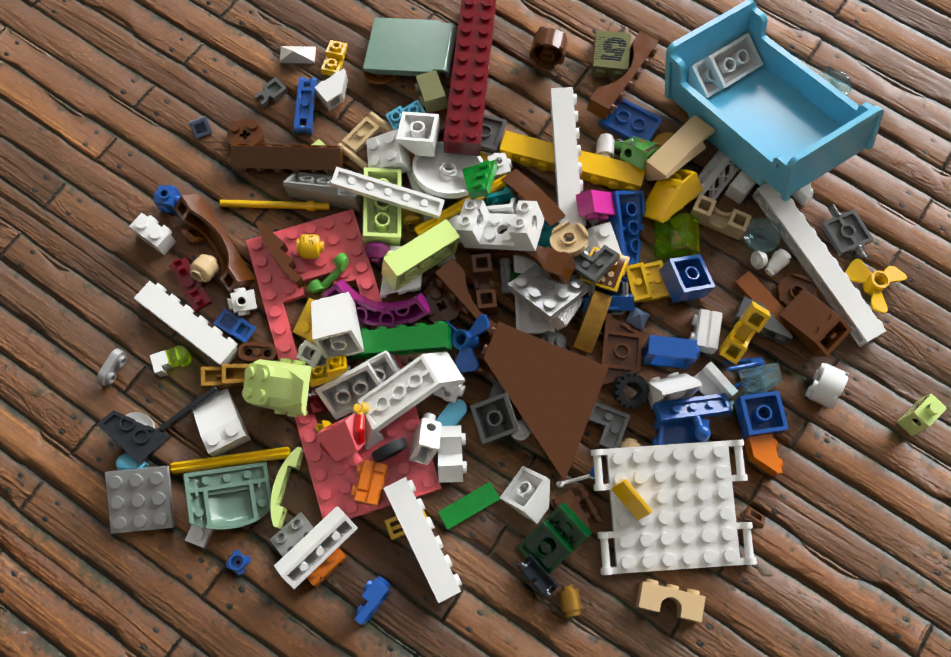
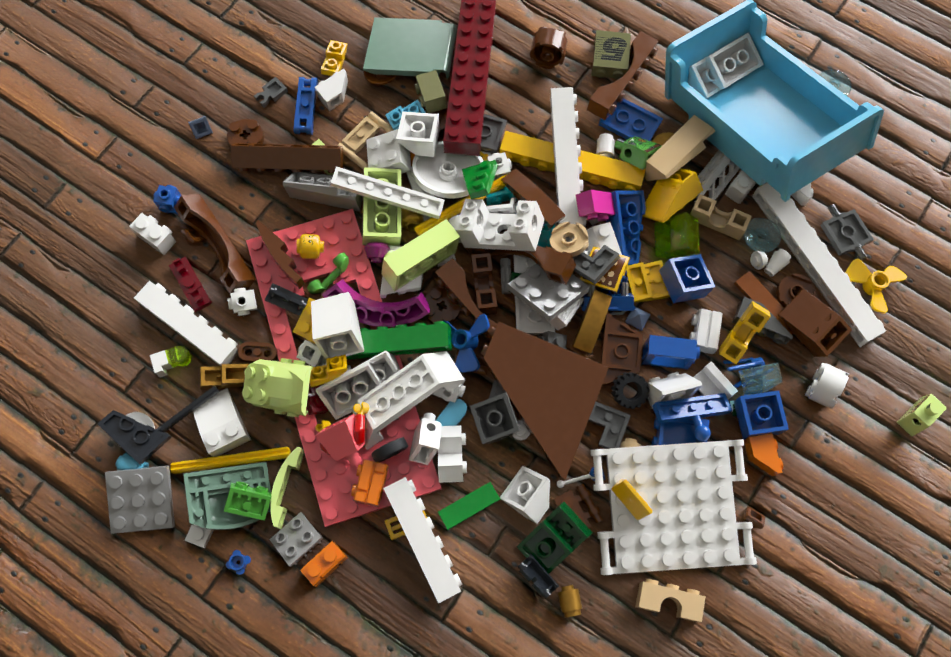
light grey plate [96,348,127,386] -> none
tan head [190,254,219,282] -> none
blue slope [213,308,257,343] -> none
yellow bar [220,200,330,212] -> none
white brick [274,506,358,589] -> none
white slope [280,46,316,63] -> none
blue plate [354,576,392,625] -> none
none -> bright green bracket [224,481,272,521]
none -> black hinge [265,283,308,316]

